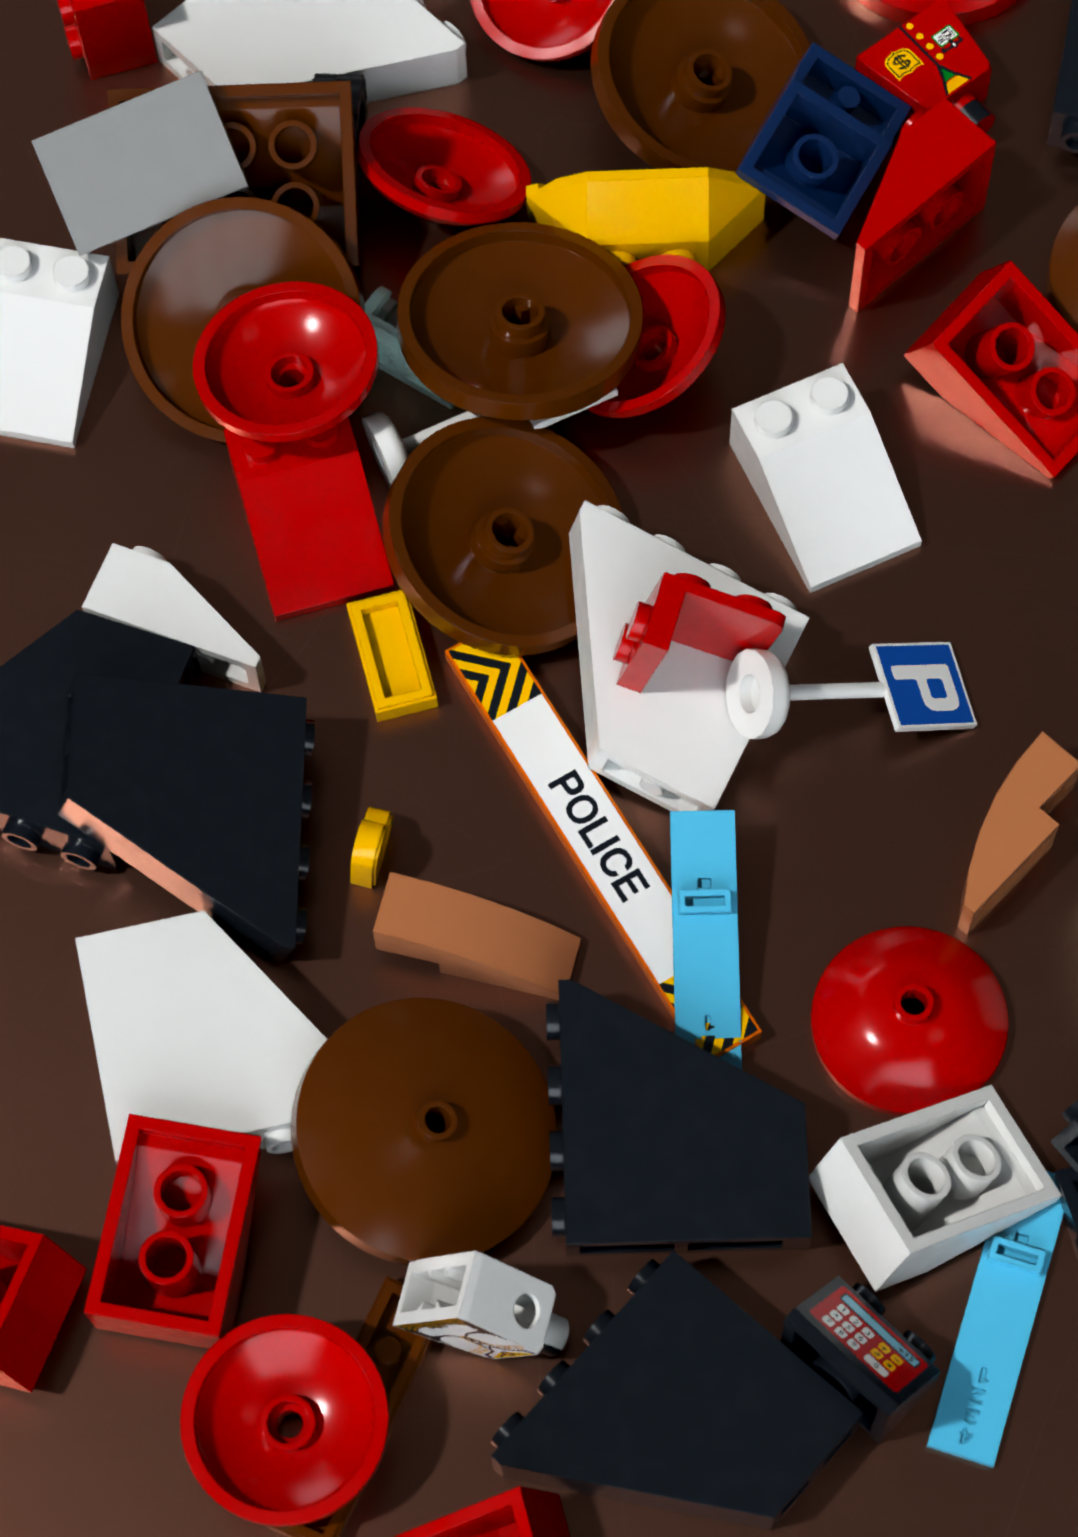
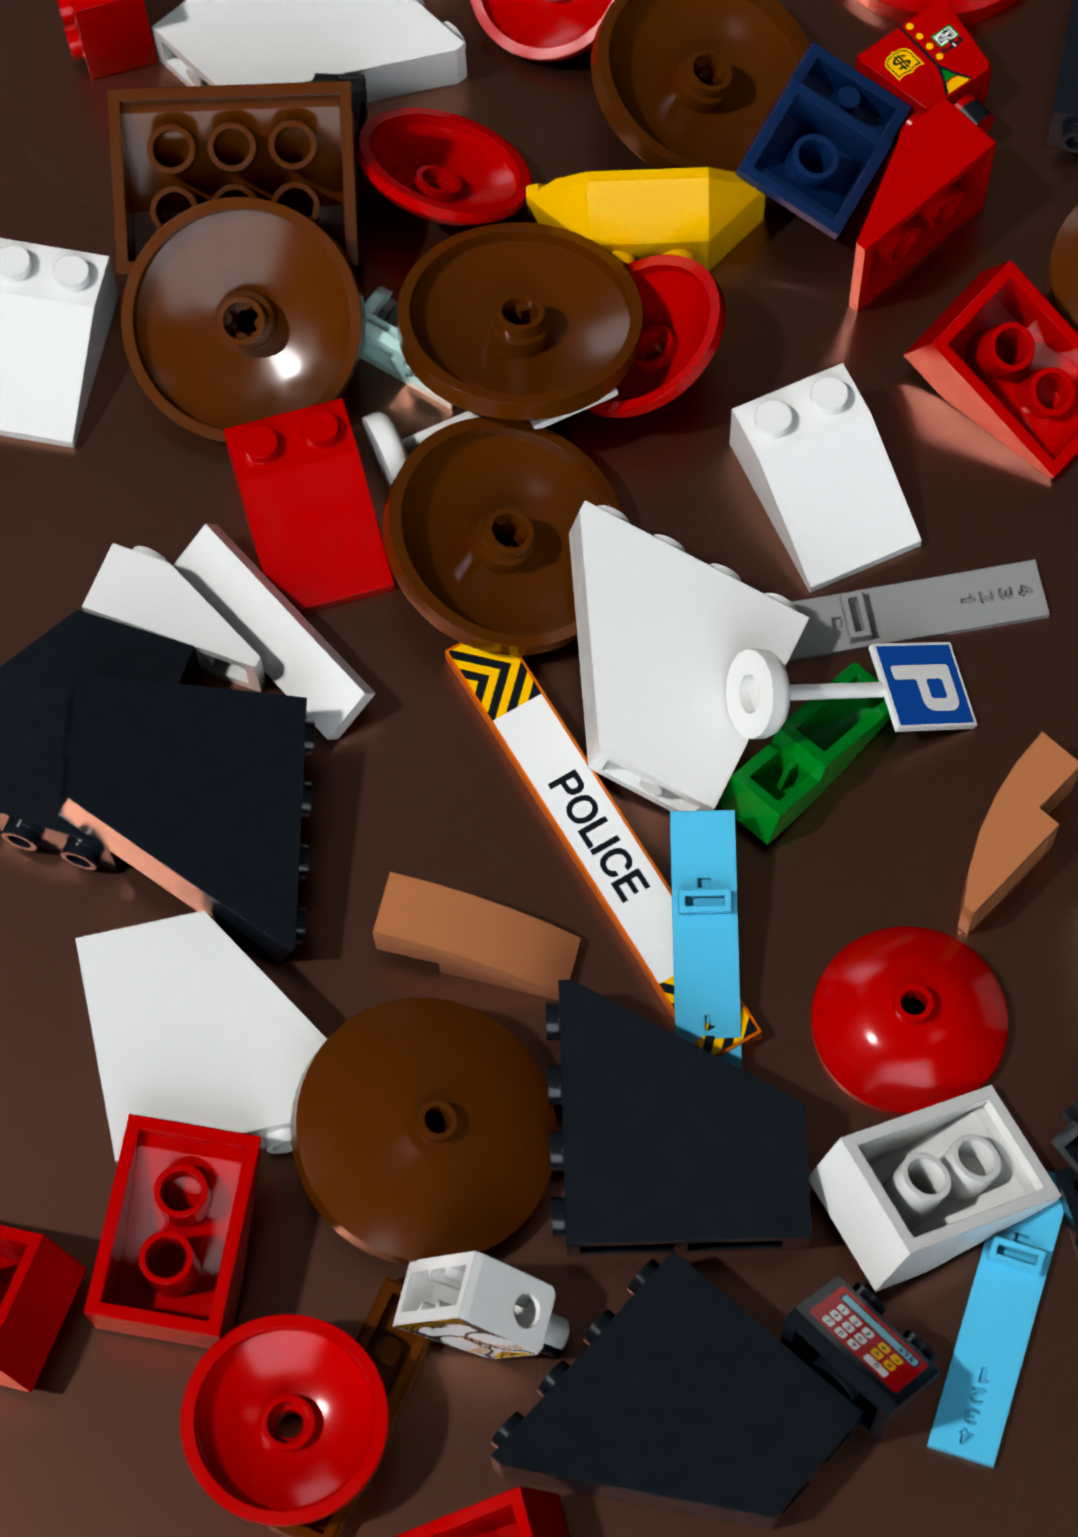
light grey tile [31,70,250,256] -> none
red dish [192,281,379,442] -> none
yellow tile [346,590,438,722] -> none
yellow tile [350,806,394,889] -> none
red bracket [613,572,786,693] -> none
none -> white tile [173,523,376,740]
none -> green slope [720,661,890,845]
none -> light grey piece [787,559,1050,663]

